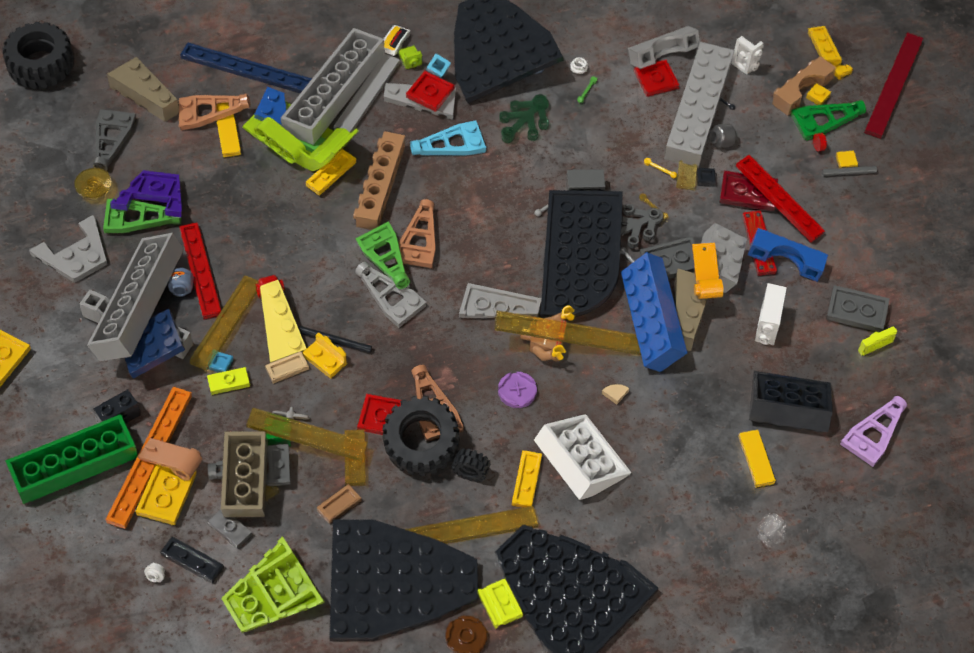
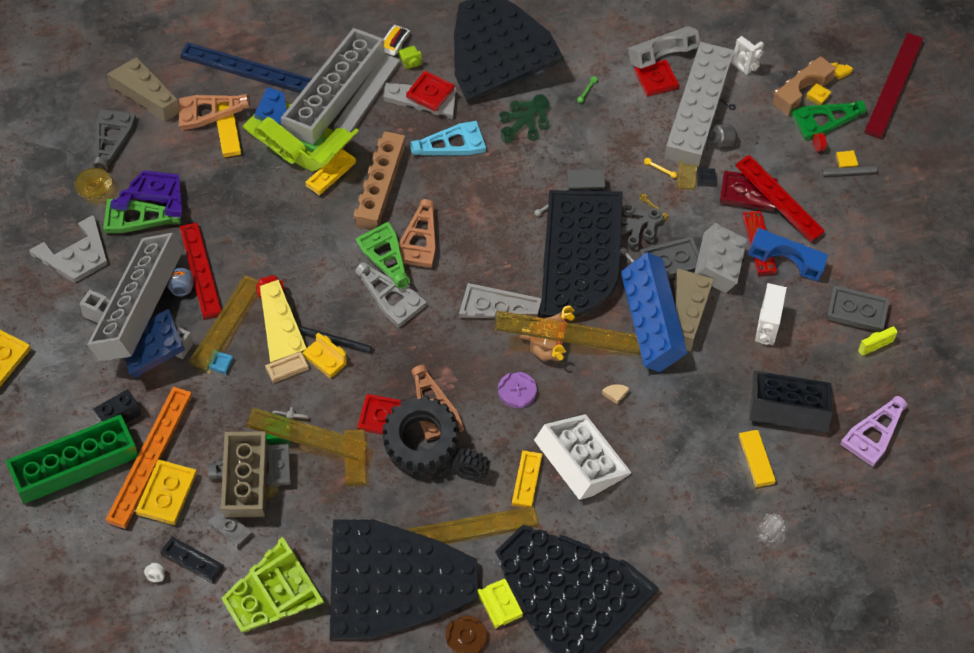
black tyre [2,22,74,89] -> none
nougat door [138,438,203,481] -> none
neon yellow plate [207,367,250,395] -> none
medium nougat tile [317,484,361,524] -> none
medium azure brick [426,54,451,79] -> none
white plate [570,58,588,74] -> none
light orange door [692,243,723,299] -> none
yellow tile [808,26,842,65] -> none

